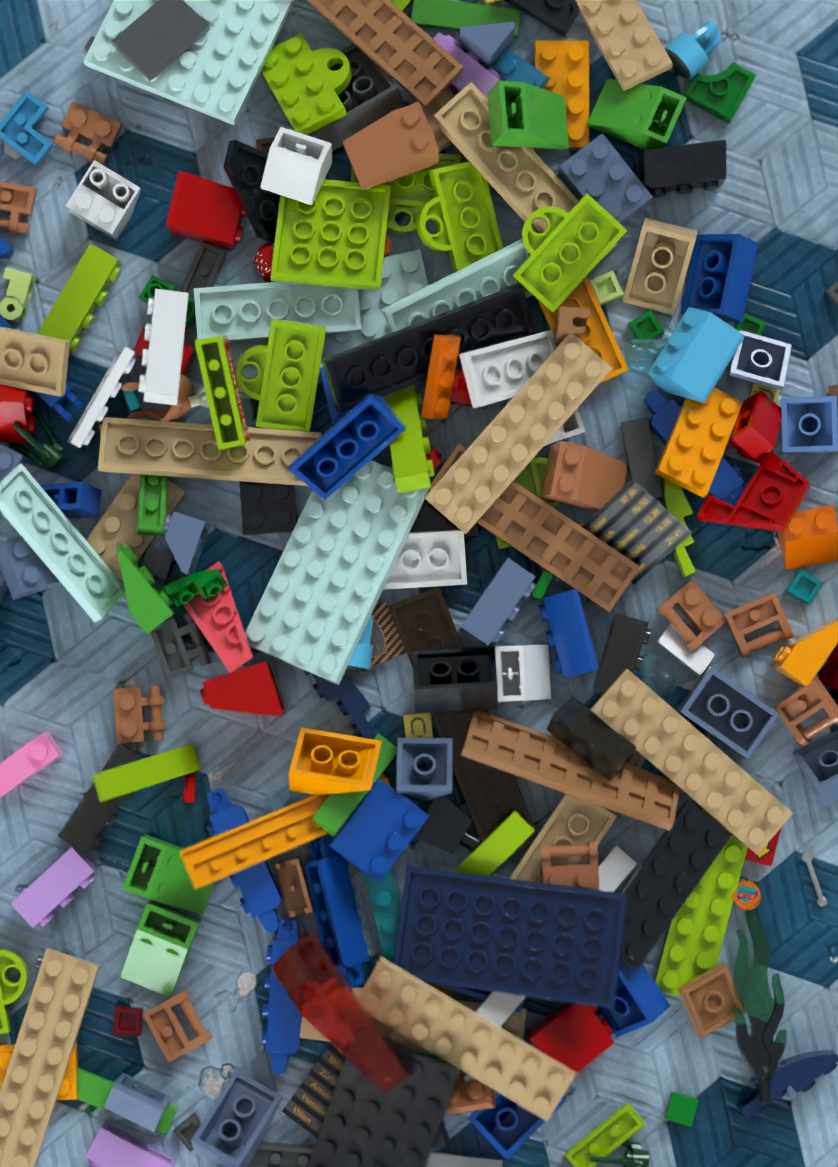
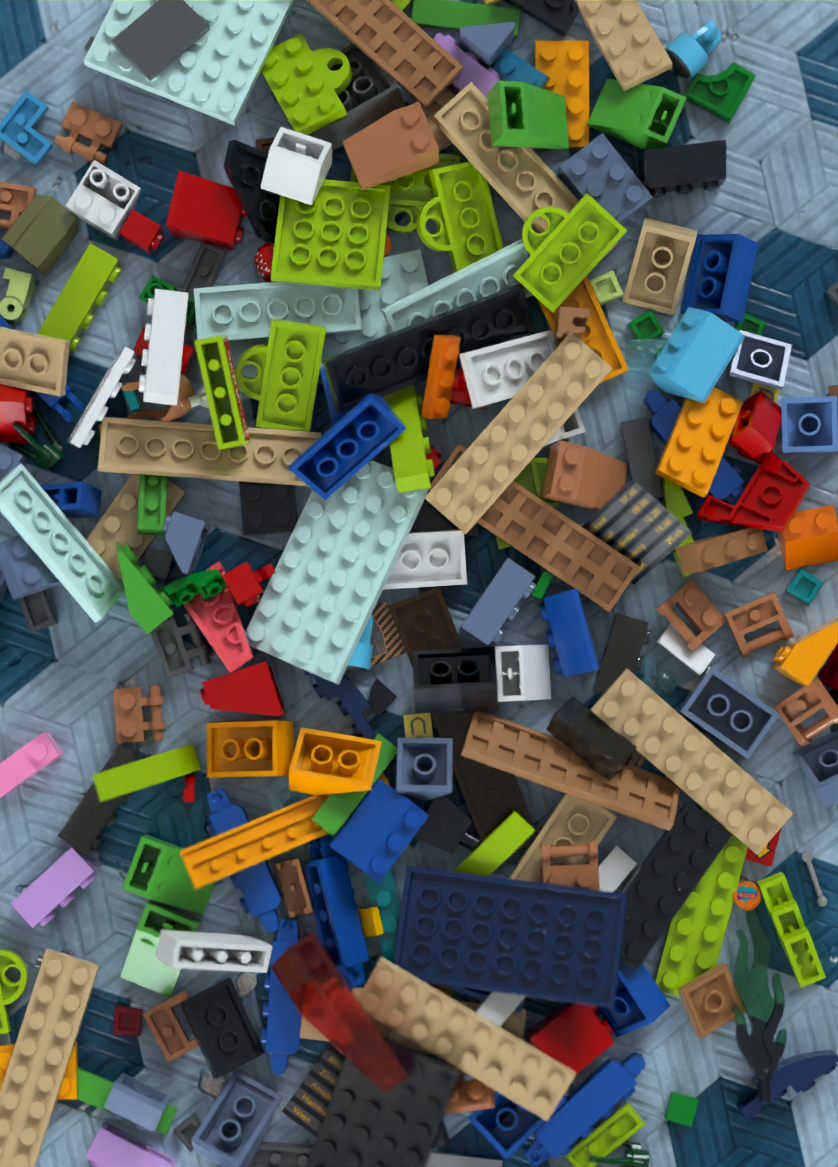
none -> olive slope [0,195,79,275]
none -> dark grey tile [18,590,58,633]
none -> red brick [119,210,165,255]
none -> white brick [155,930,273,973]
none -> black plate [179,978,265,1079]
none -> light orange slope [206,720,294,778]
none -> red brick [222,562,276,608]
none -> yellow tile [357,906,384,937]
none -> black tile [370,678,397,717]
none -> blue hinge [524,1052,646,1167]
none -> medium nougat brick [676,527,768,573]
none -> lime slope [757,871,826,988]

